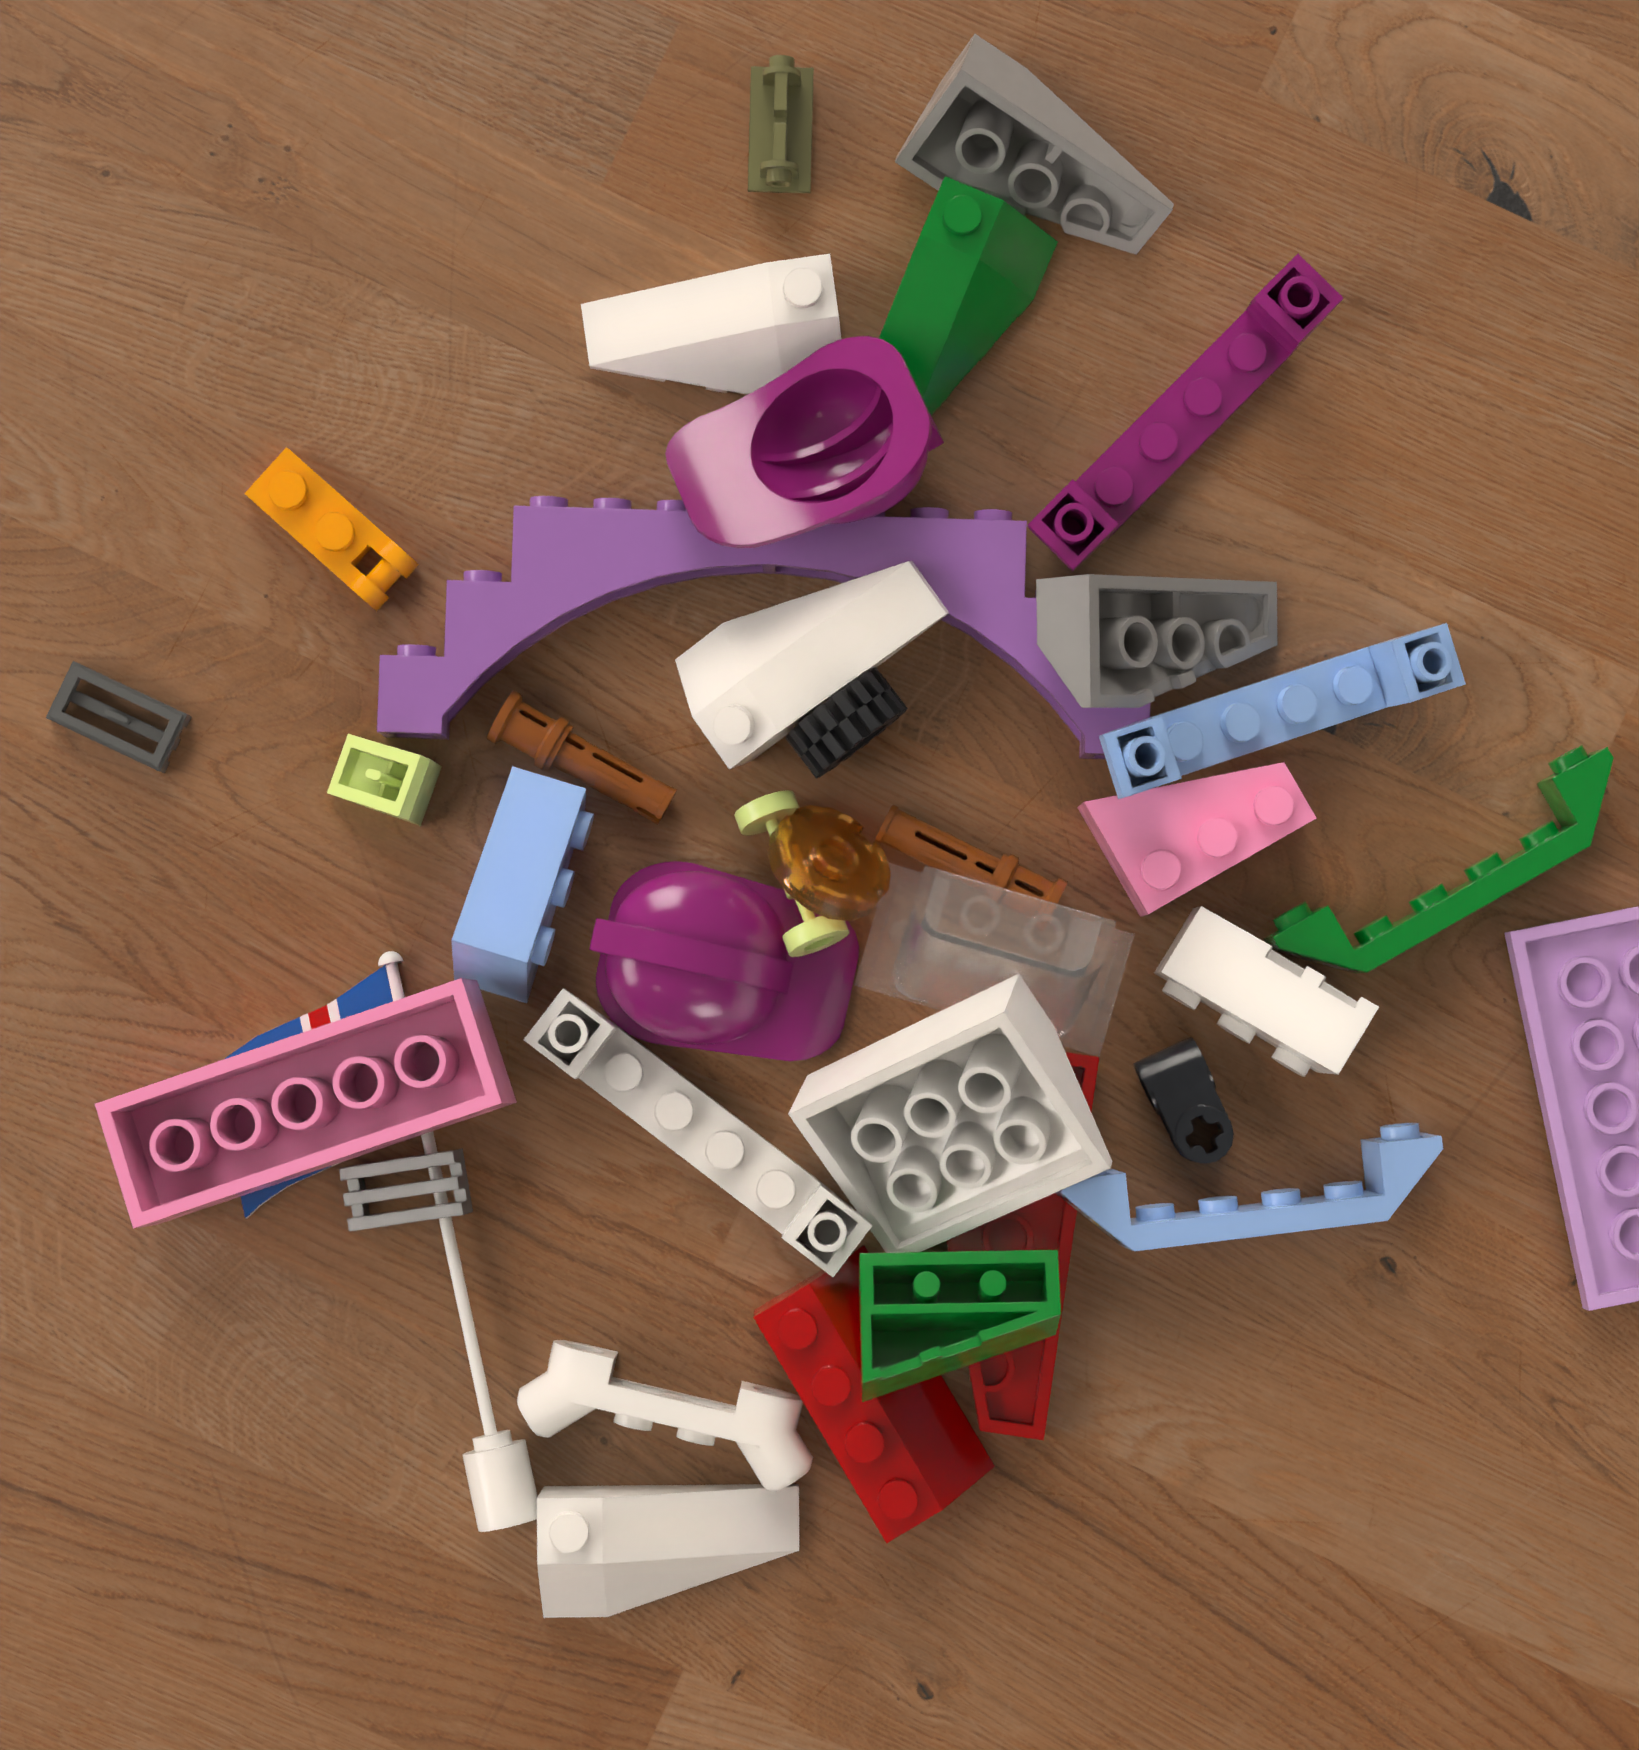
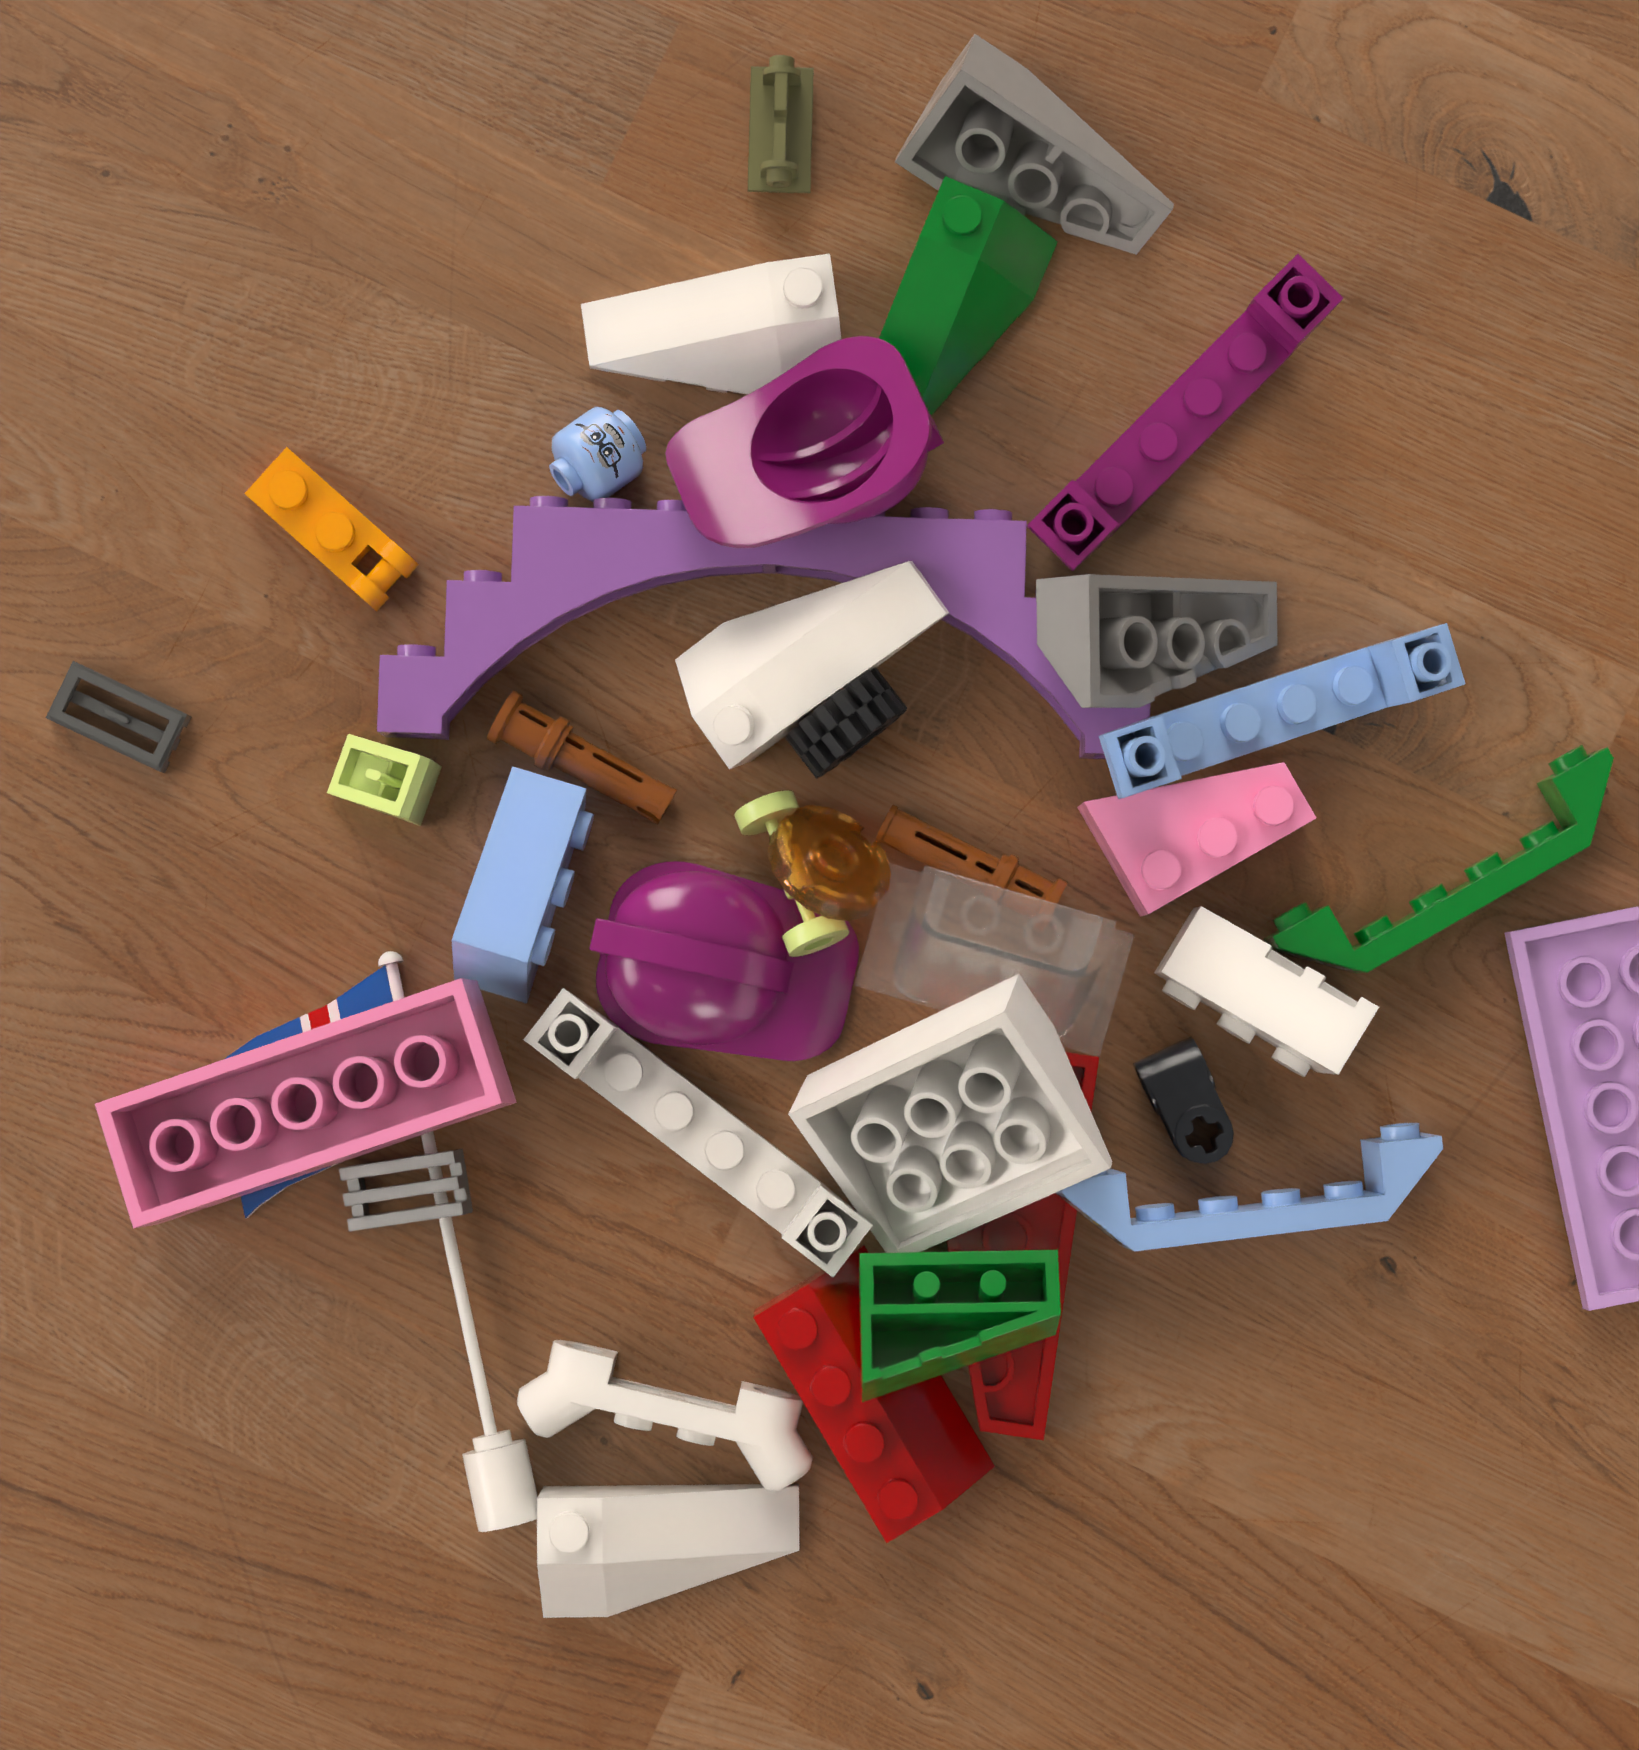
none -> light blue head [549,407,646,502]

